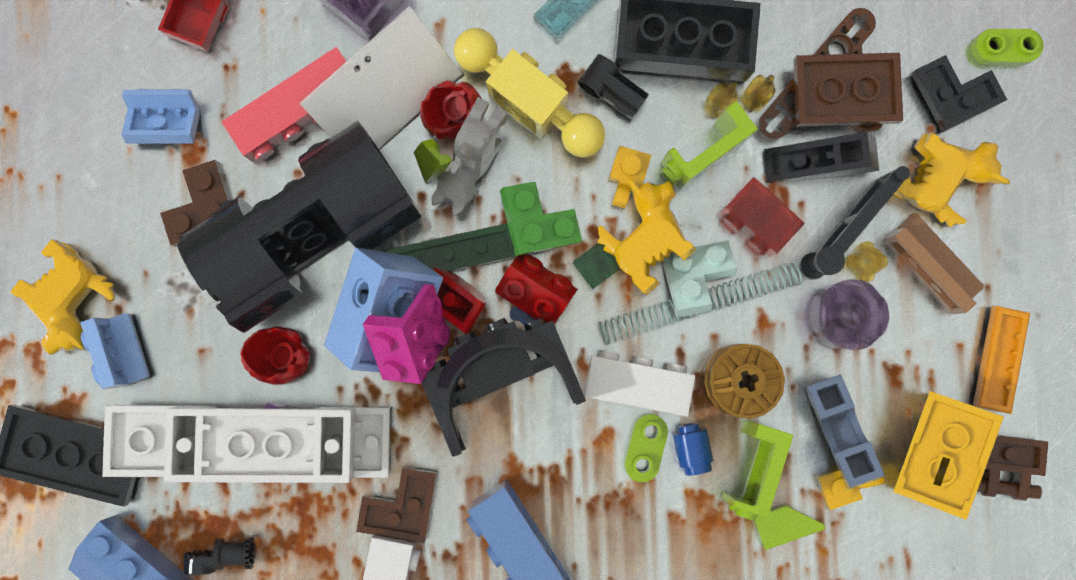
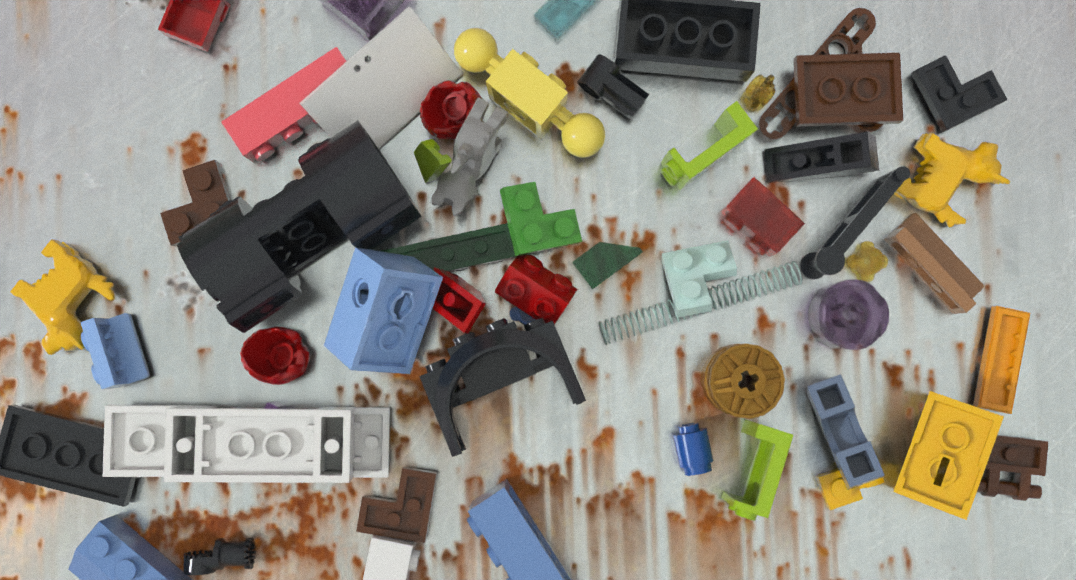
light blue bracket [121,89,200,144] -> none
dark pink bracket [363,284,450,384] -> none
white brick [583,350,695,417] -> none
yellow animal [597,178,697,295] -> none
yellow plate [609,145,652,209] -> none
lime plate [624,414,668,483] -> none
clear yellow plate [707,81,738,117] -> none
lime tile [754,504,826,550] -> none
lime plate [971,29,1044,65] -> none

